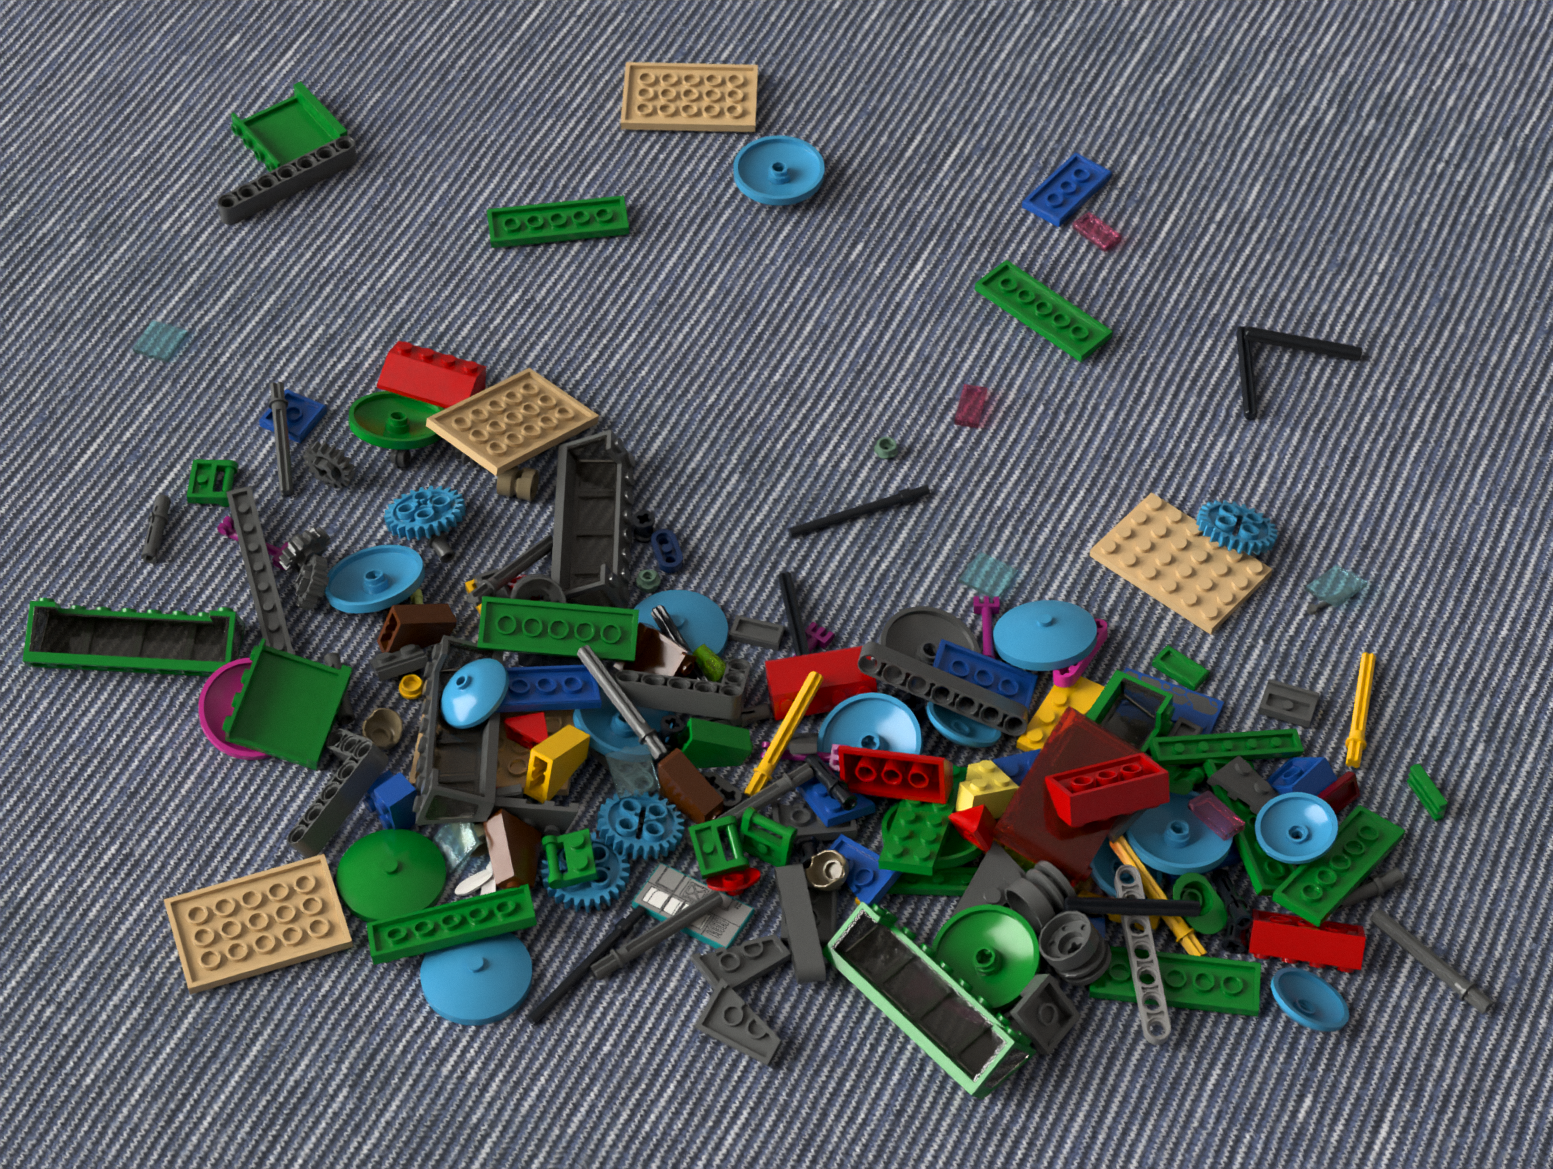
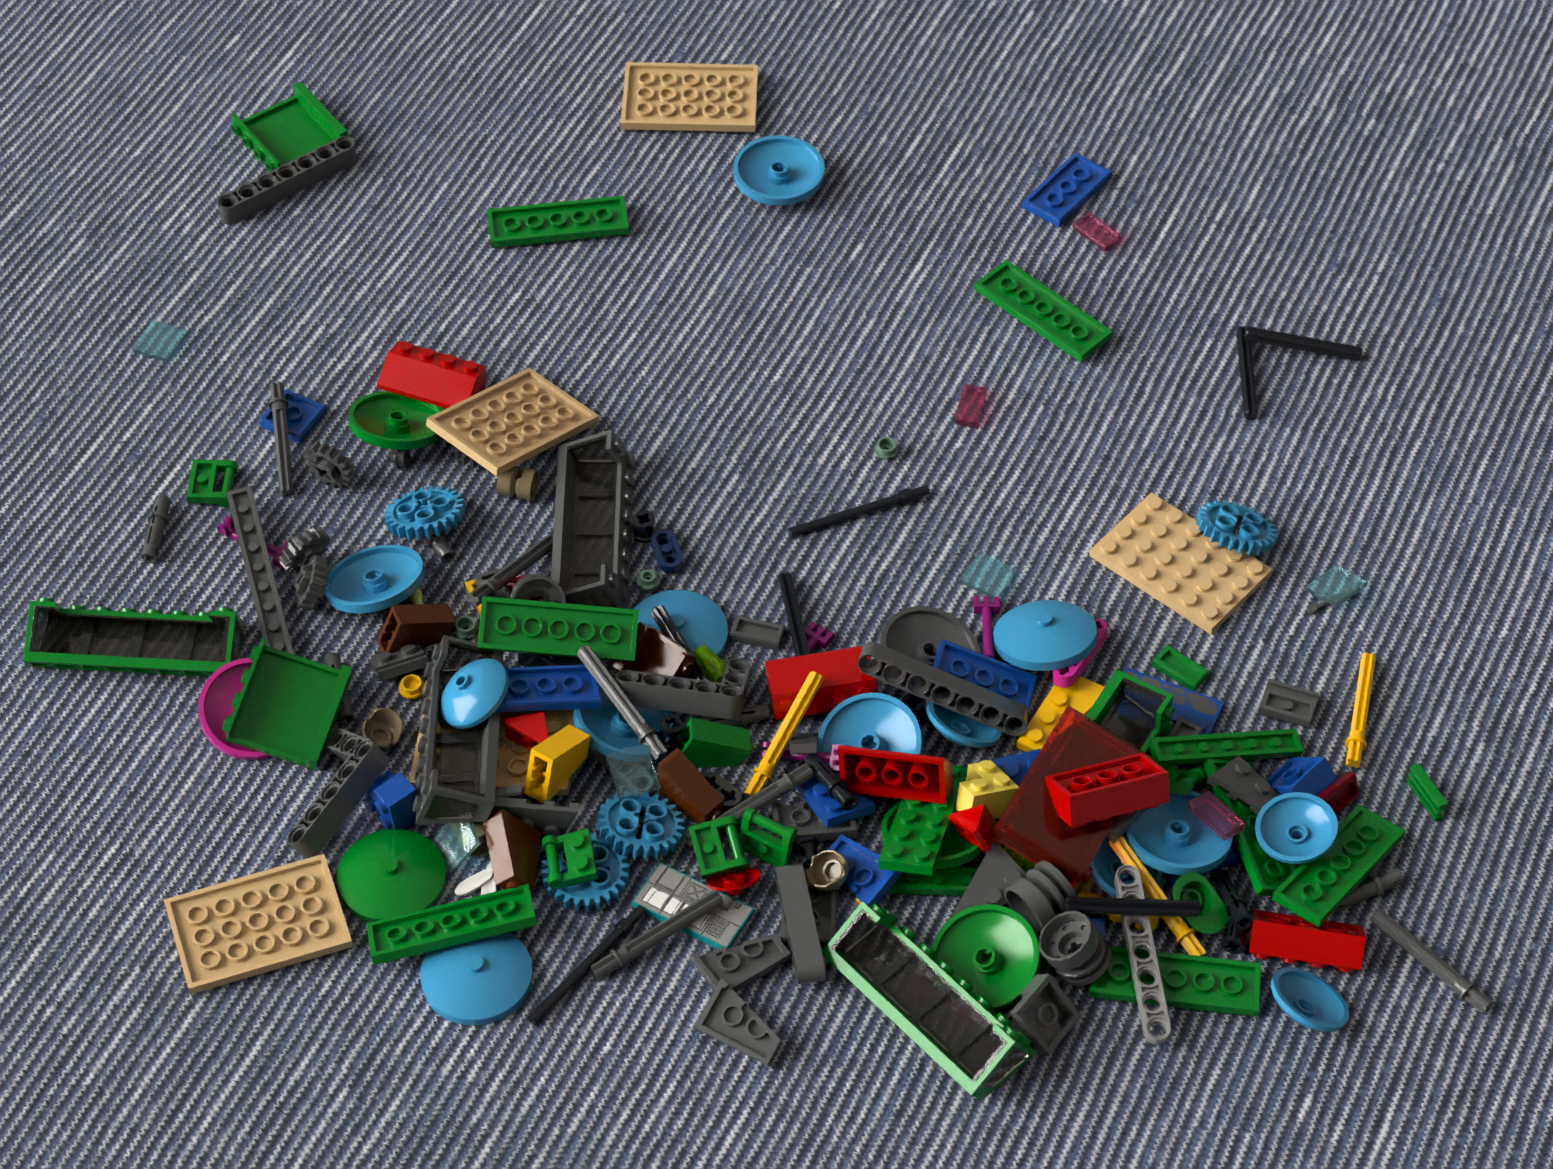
none -> sand green plate [453,615,479,639]

